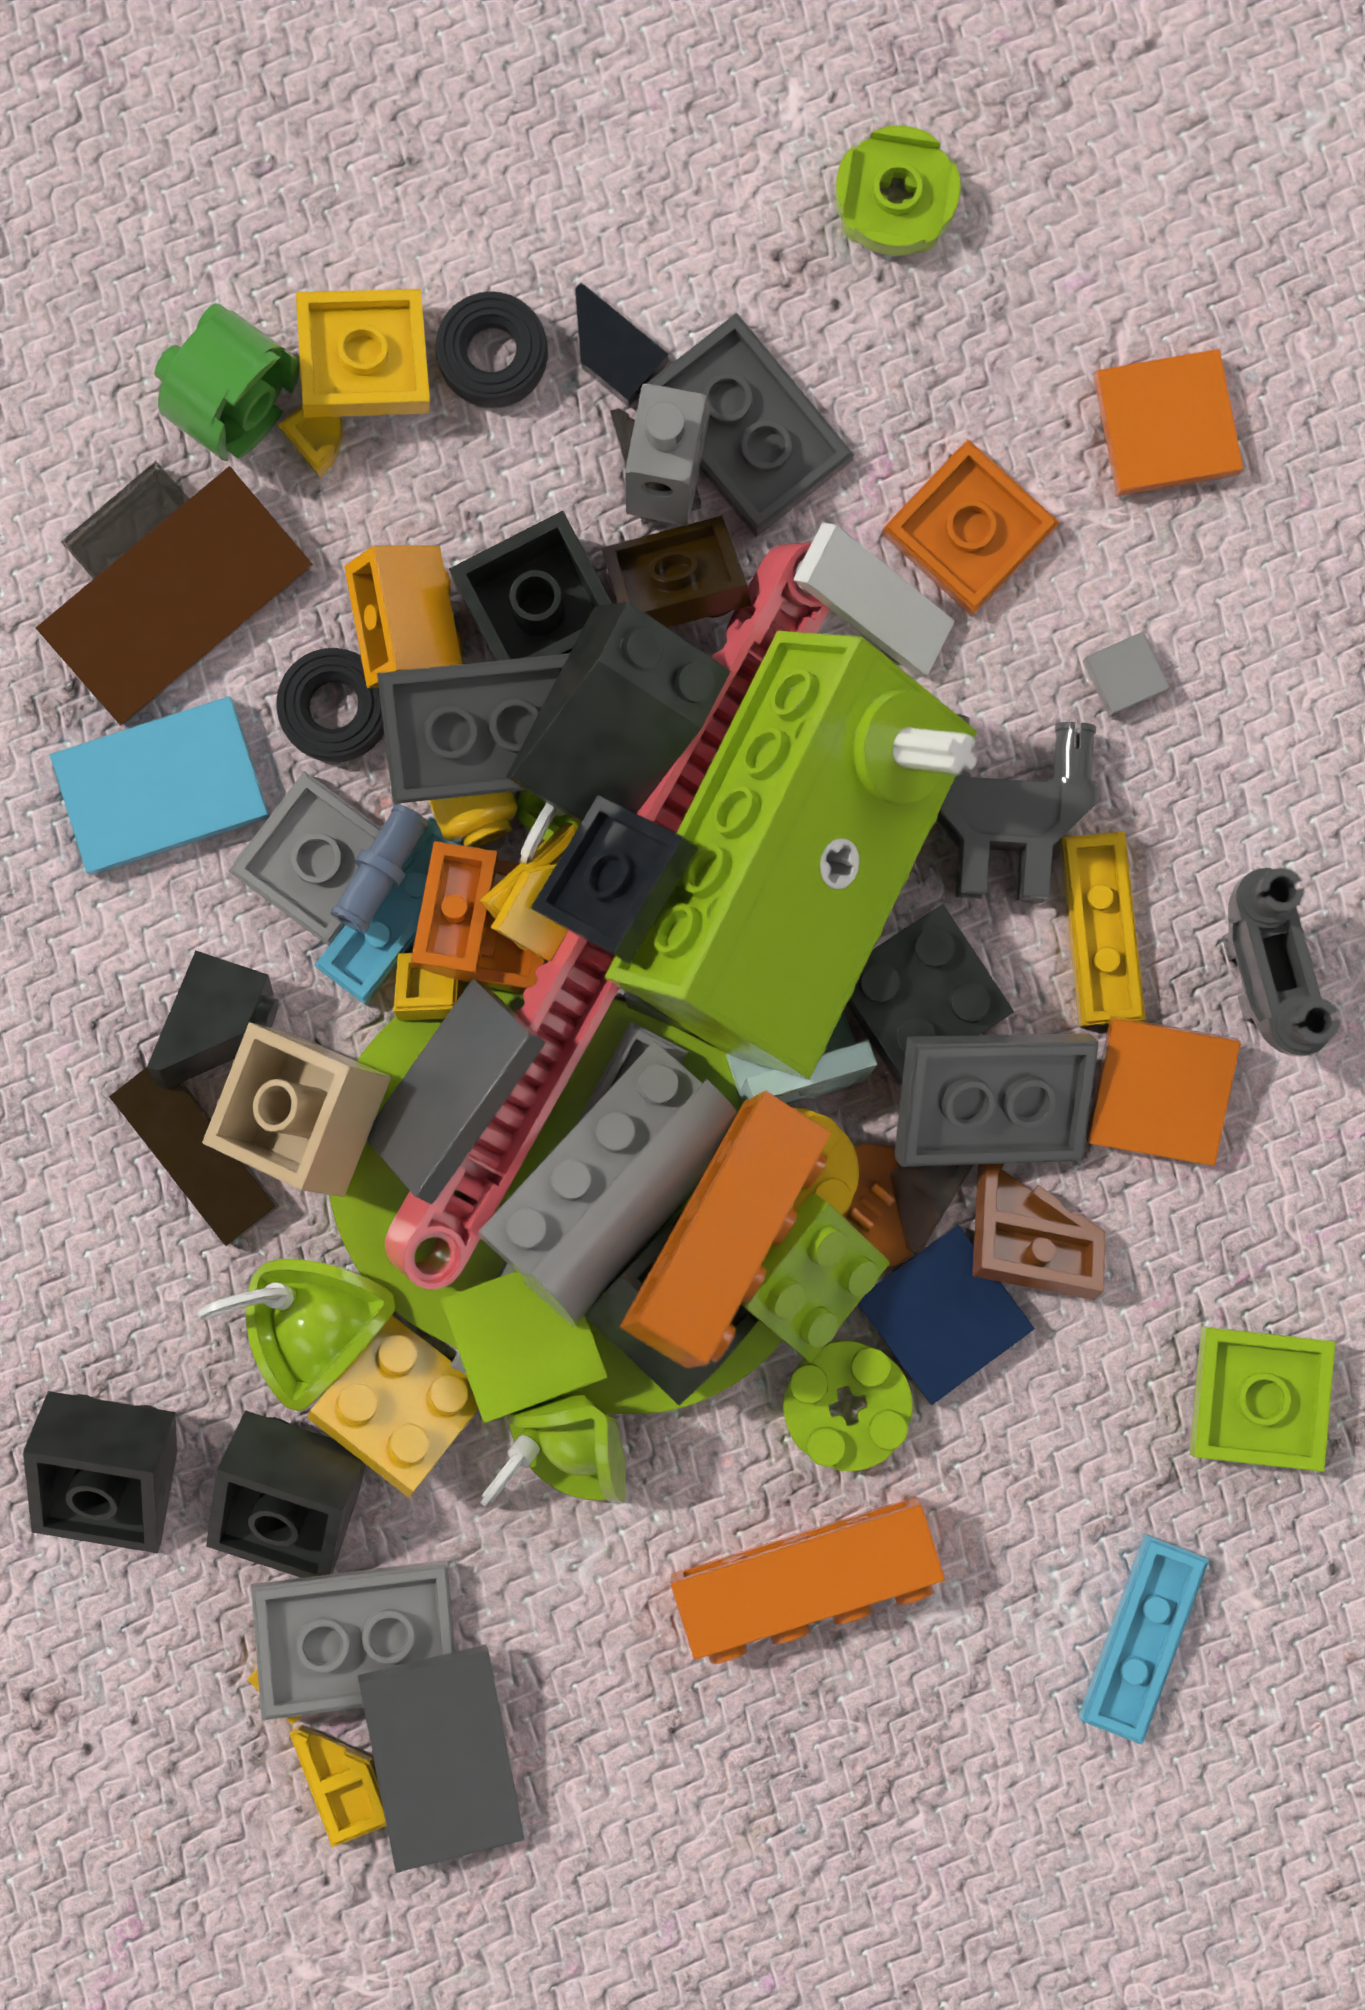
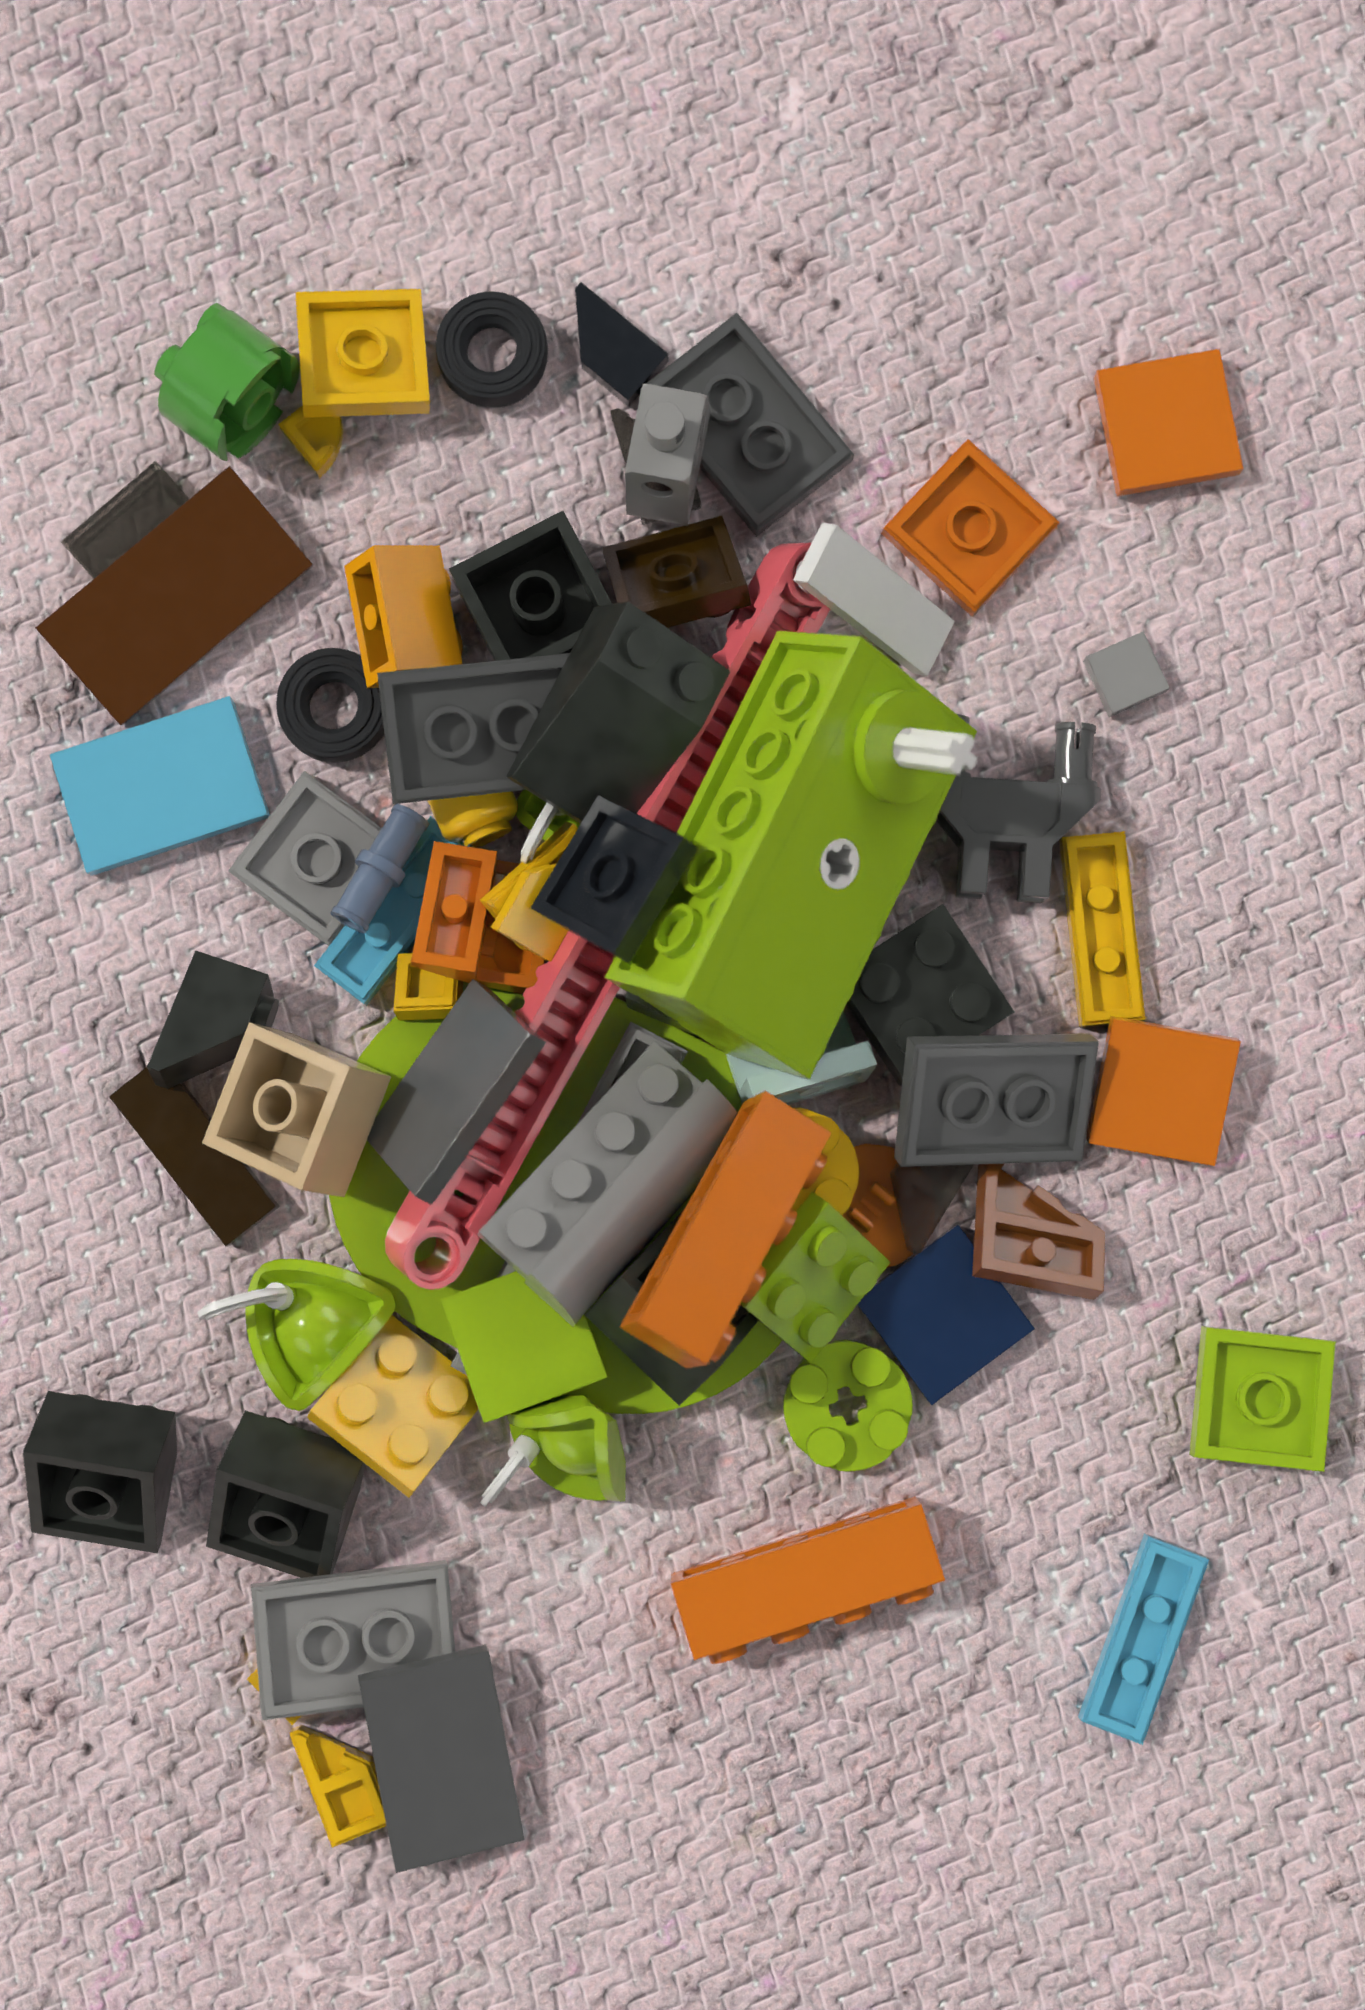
lime plate [835,125,961,256] -> none
dark grey connector [1222,868,1341,1057] -> none

